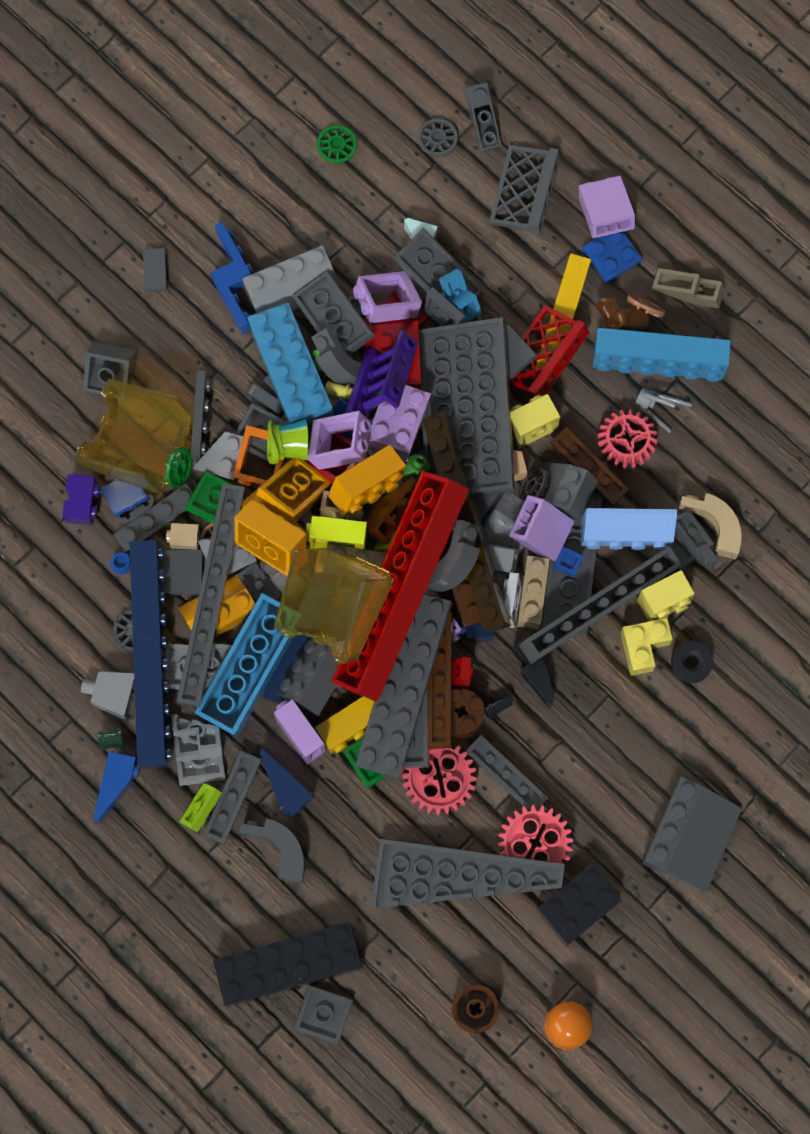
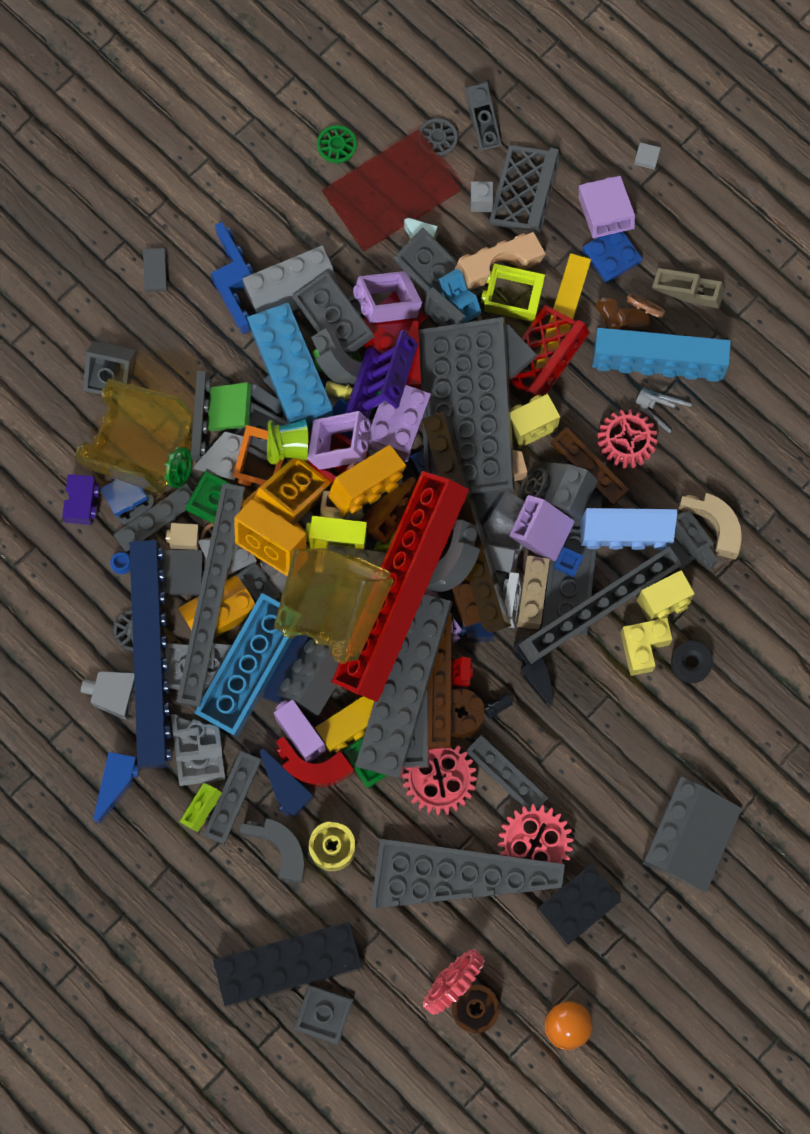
clear green bush [98,728,124,752] -> none
bright green brick [402,454,430,483] -> none
none -> bright green tile [207,382,252,432]
none -> red arch [276,736,354,787]
none -> light yellow brick [309,822,356,871]
none -> clear red piece [322,130,461,252]
none -> coral gear [423,949,485,1015]
none -> light nougat arch [454,232,546,291]
none -> light grey brick [470,181,493,212]
none -> neon yellow window [481,264,545,322]
none -> light grey tile [634,143,660,170]

